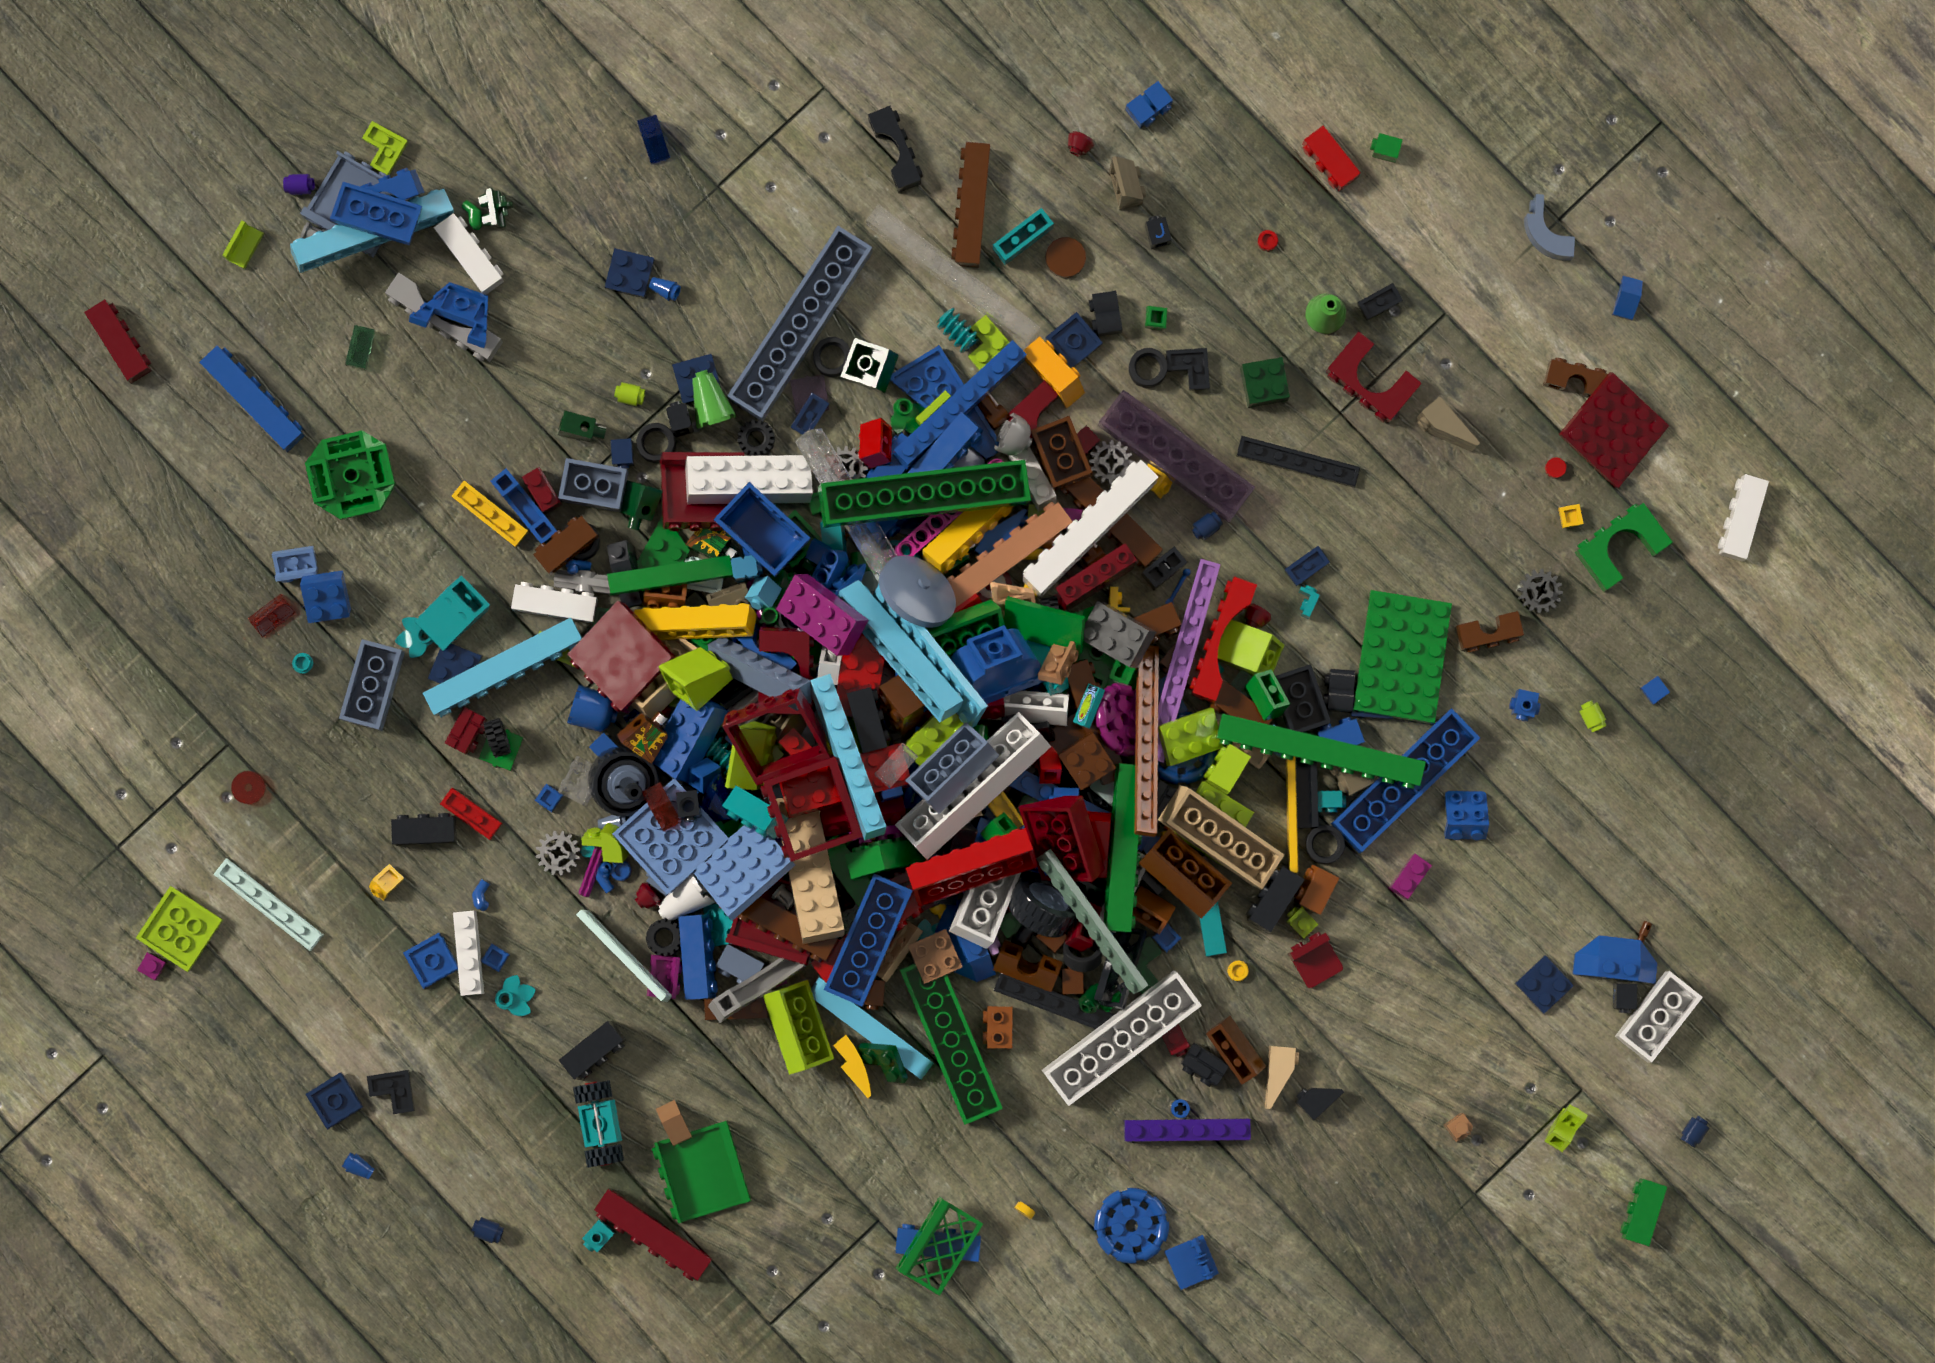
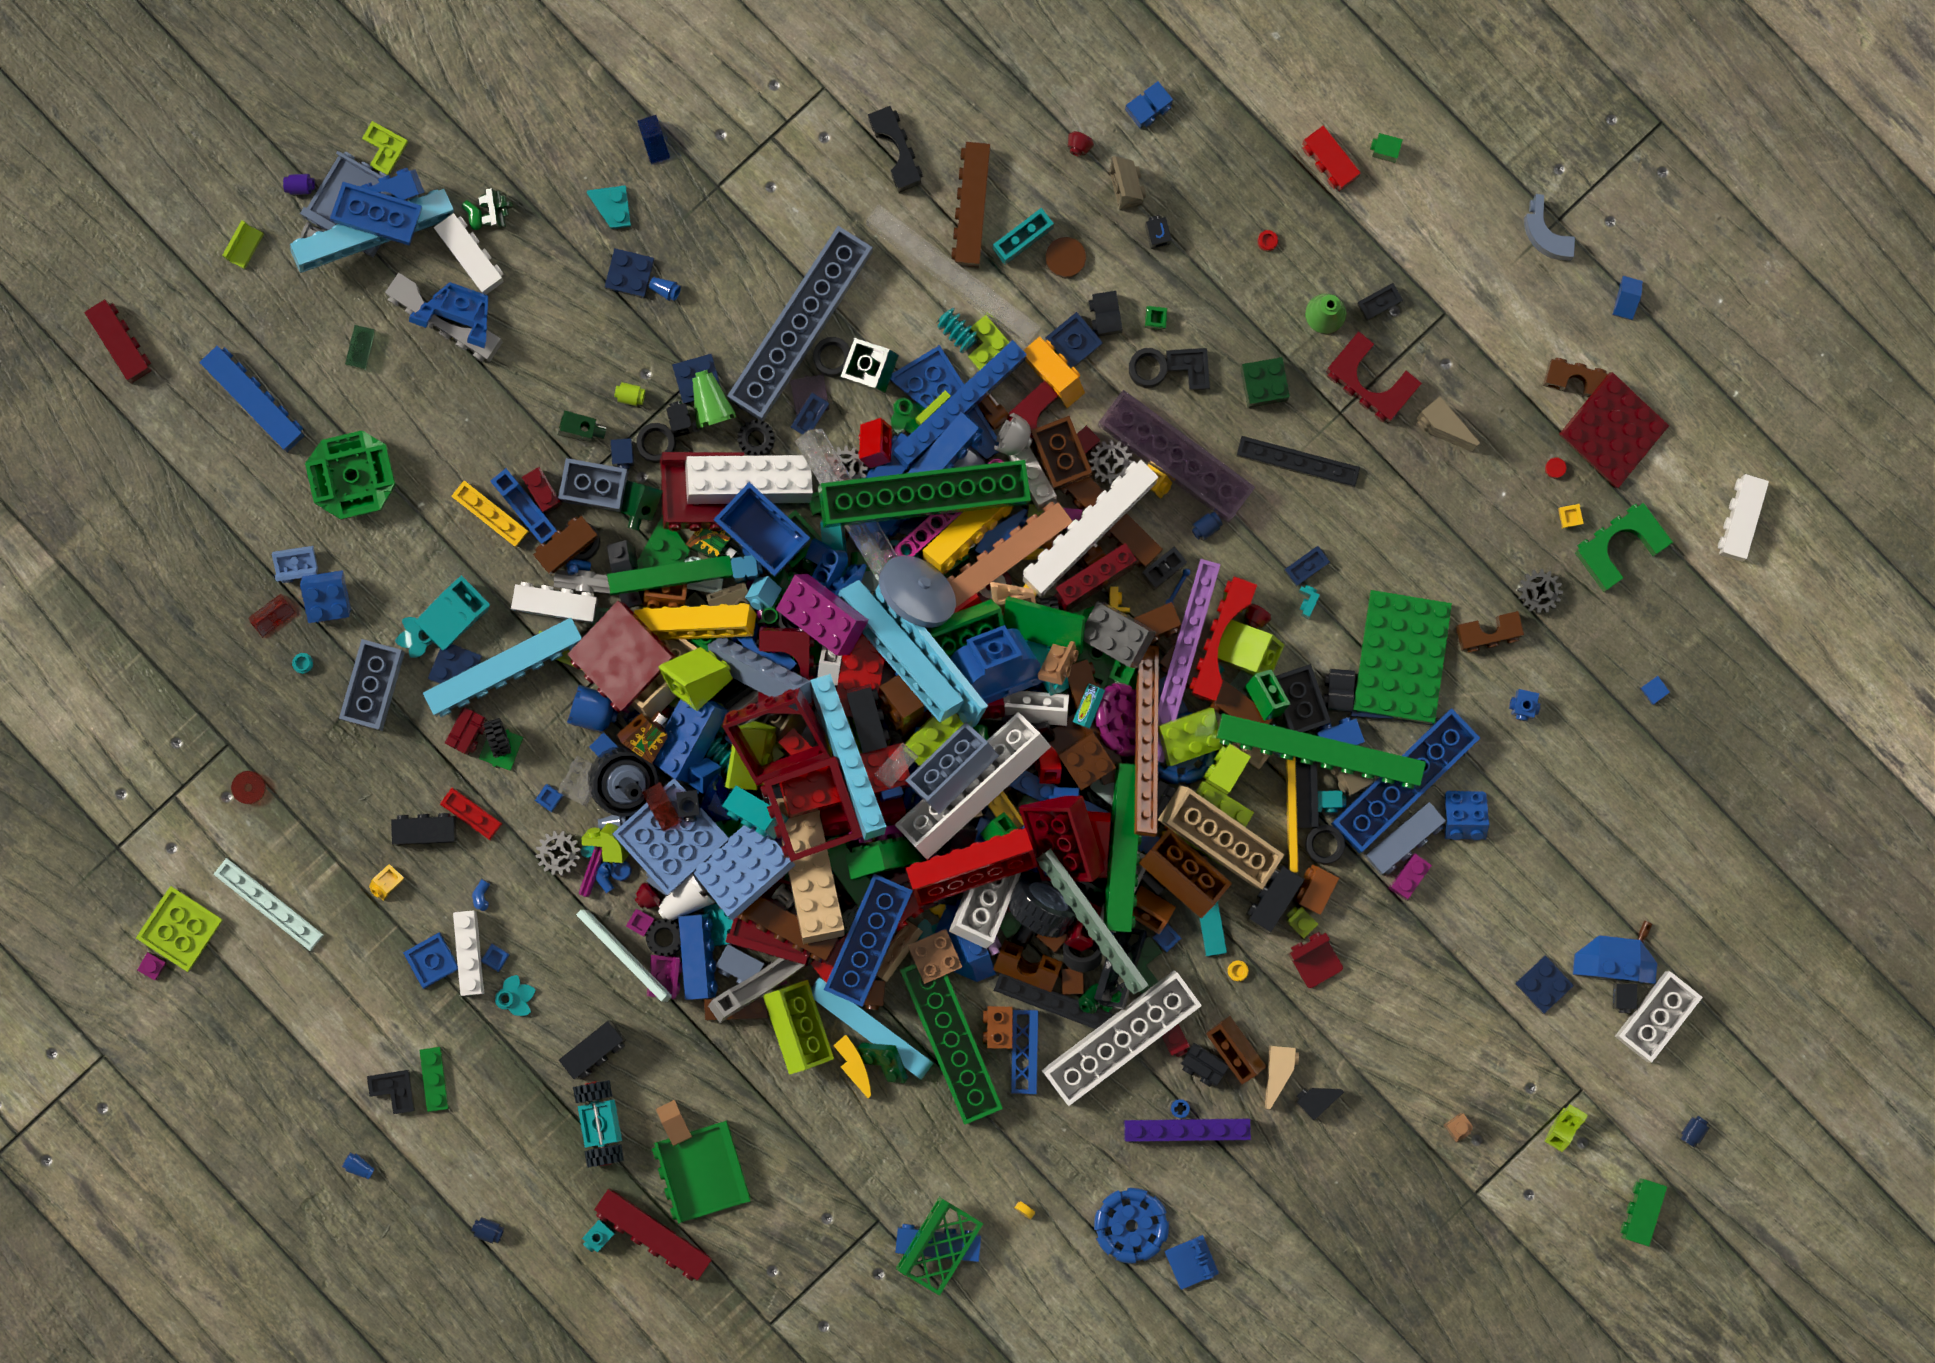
dark blue plate [305,1072,363,1130] -> none
lime brick [1579,700,1607,732] -> none
none -> green plate [419,1047,449,1112]
none -> teal wing [587,185,631,229]
none -> magenta plate [626,908,654,937]
none -> blue fence [1011,1010,1038,1094]
none -> sand blue brick [1365,802,1445,875]

